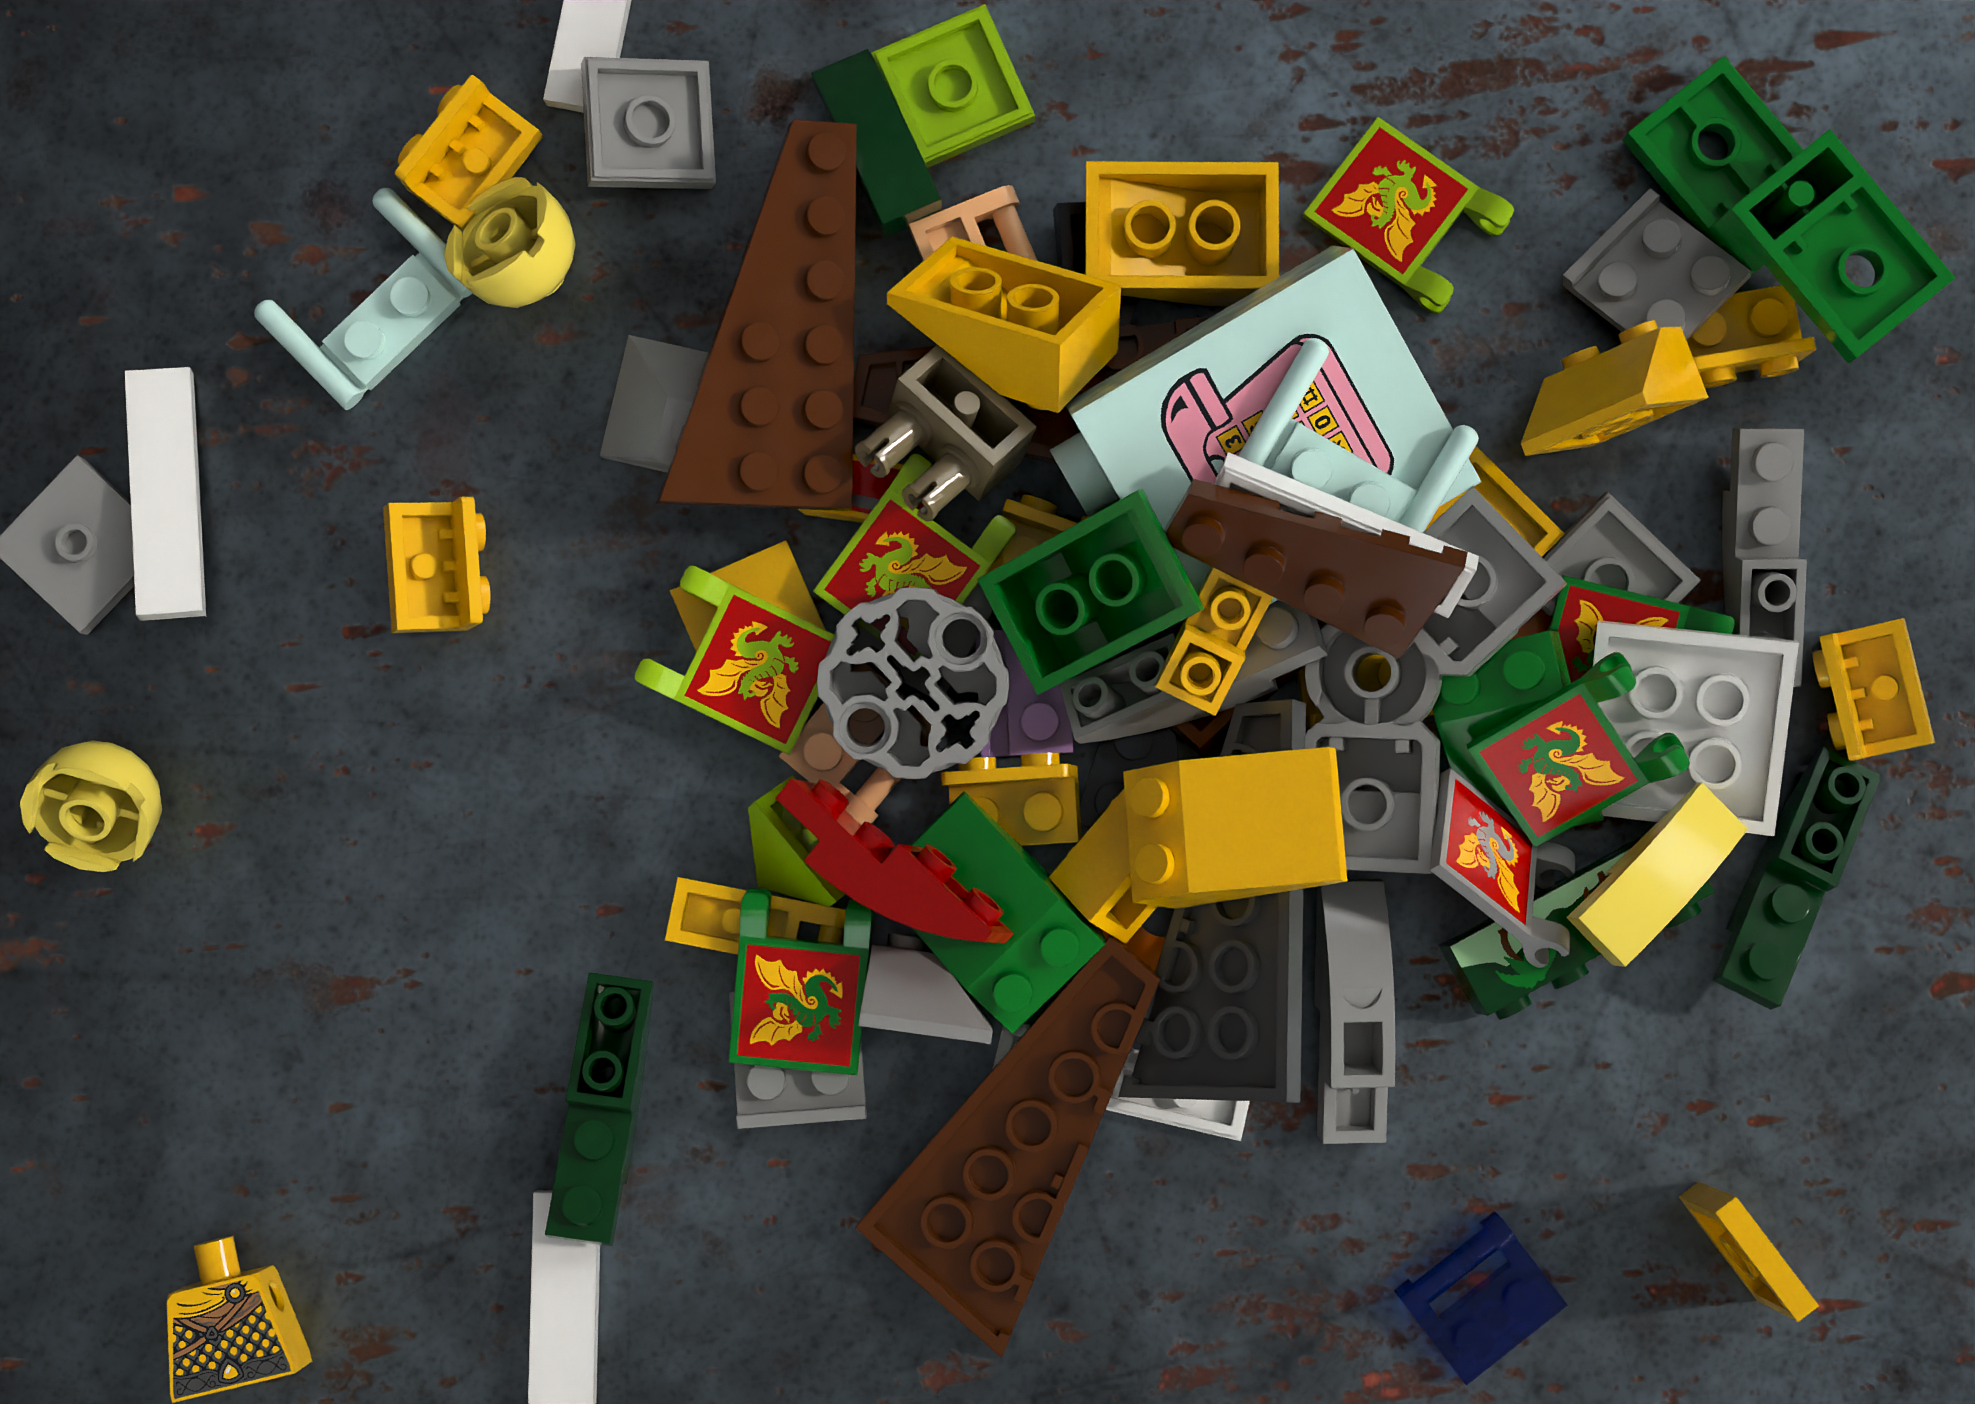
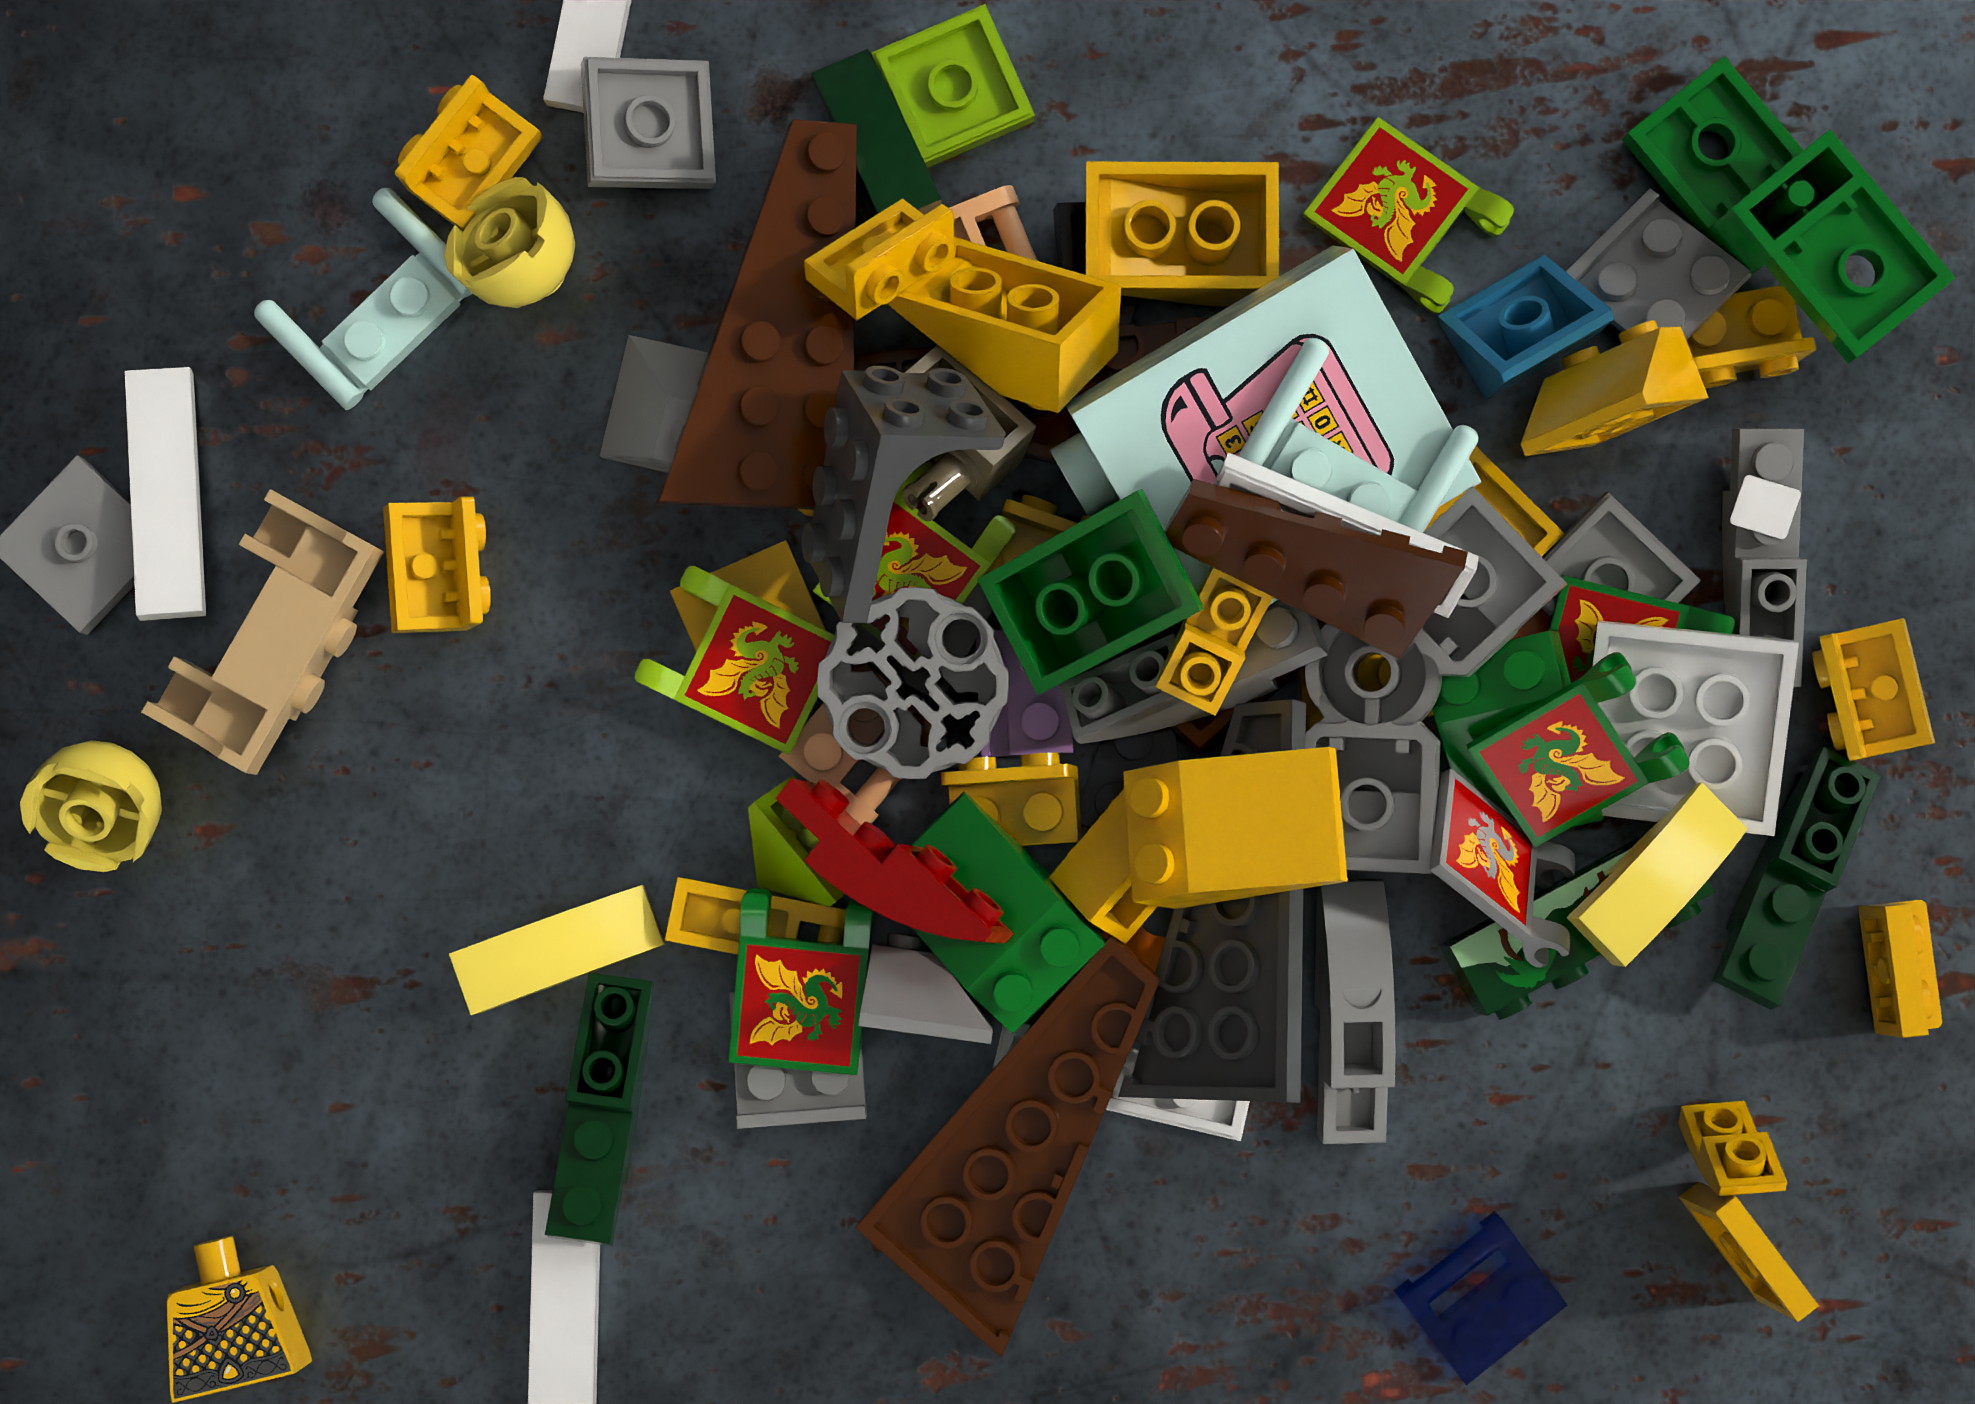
none -> tan bracket [141,489,384,775]
none -> light yellow slope [449,885,665,1015]
none -> dark grey bracket [802,366,1006,623]
none -> yellow bracket [804,198,955,320]
none -> dark azure slope [1438,255,1614,400]
none -> yellow slope [1678,1101,1787,1196]
none -> white sticker [1730,475,1801,539]
none -> yellow bracket [1858,900,1942,1038]

